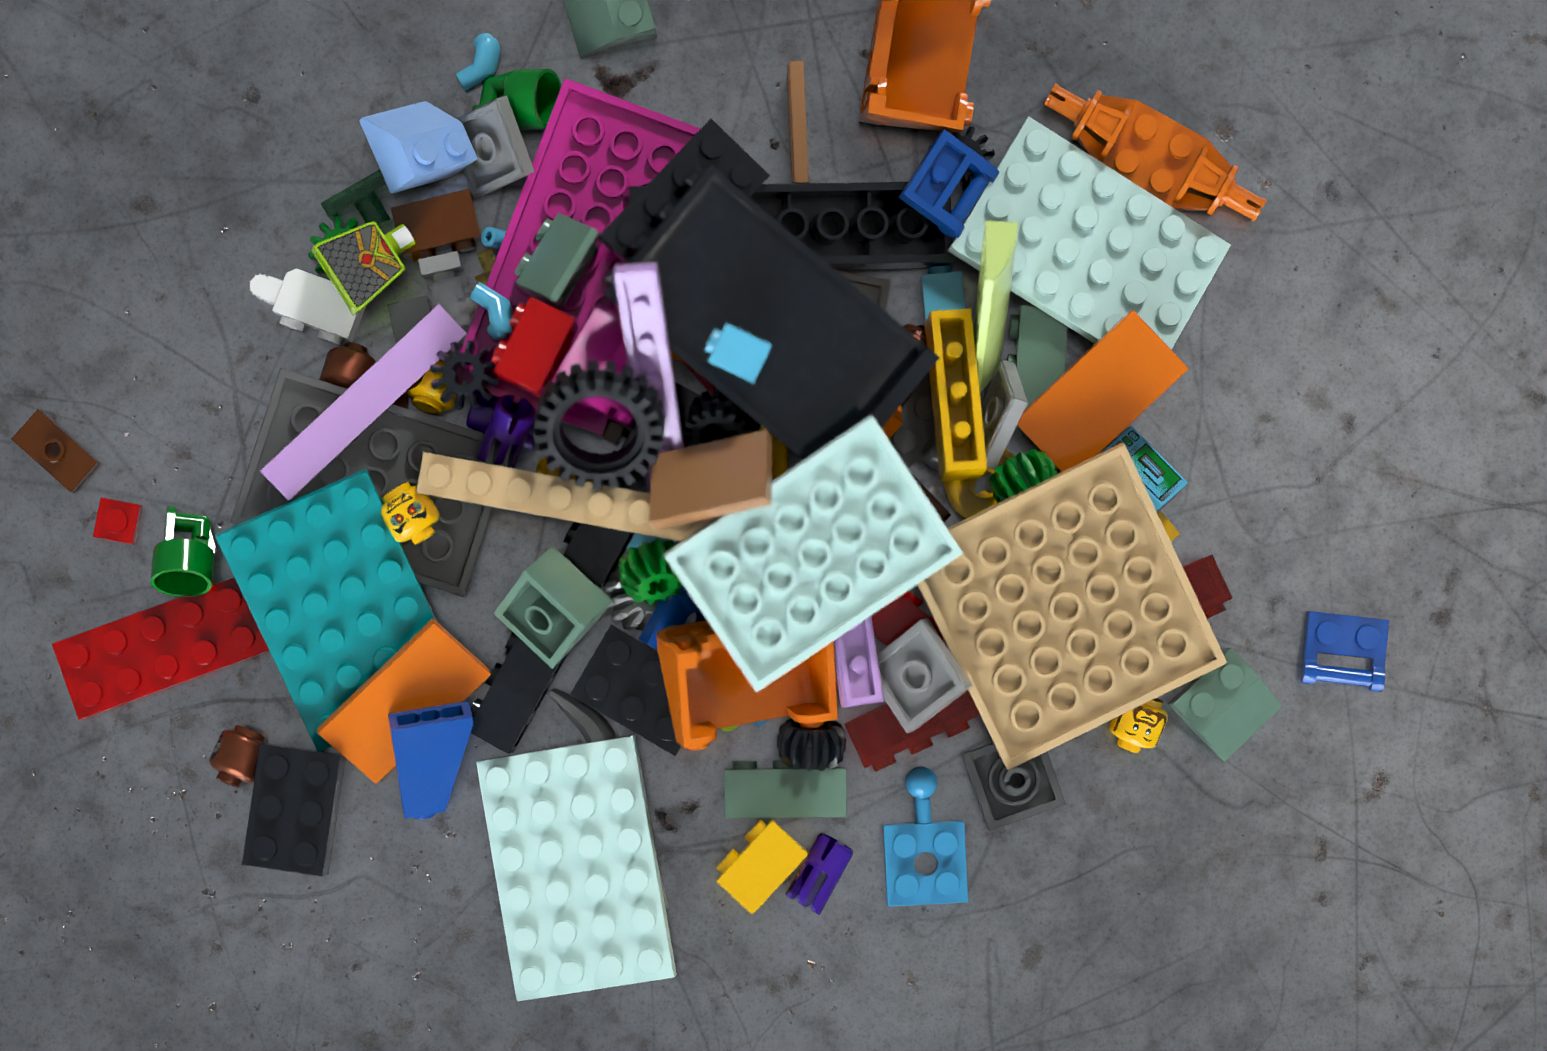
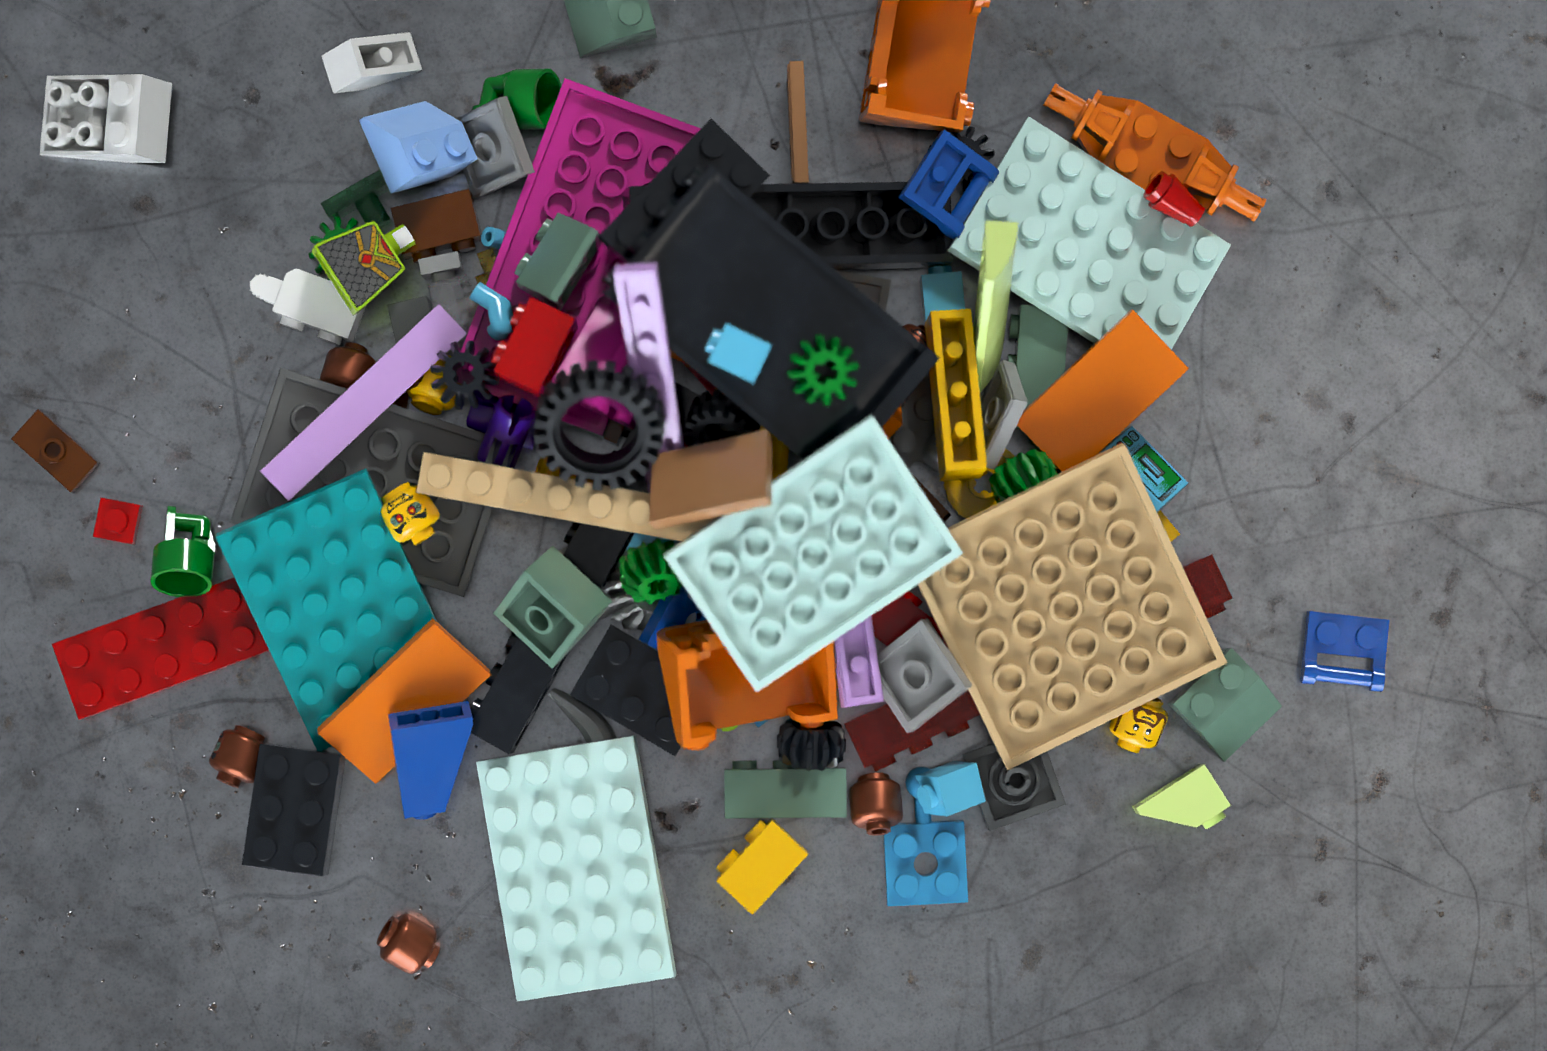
medium azure arm [456,33,501,91] -> none
dark purple arm [785,833,854,915] -> none
none -> white slope [40,74,172,163]
none -> white slope [322,32,422,94]
none -> copper head [376,914,440,974]
none -> green gear [787,334,859,406]
none -> copper head [849,773,903,836]
none -> medium azure brick [915,761,986,817]
none -> yellowish green slope [1132,764,1231,829]
none -> red cone [1143,171,1205,227]

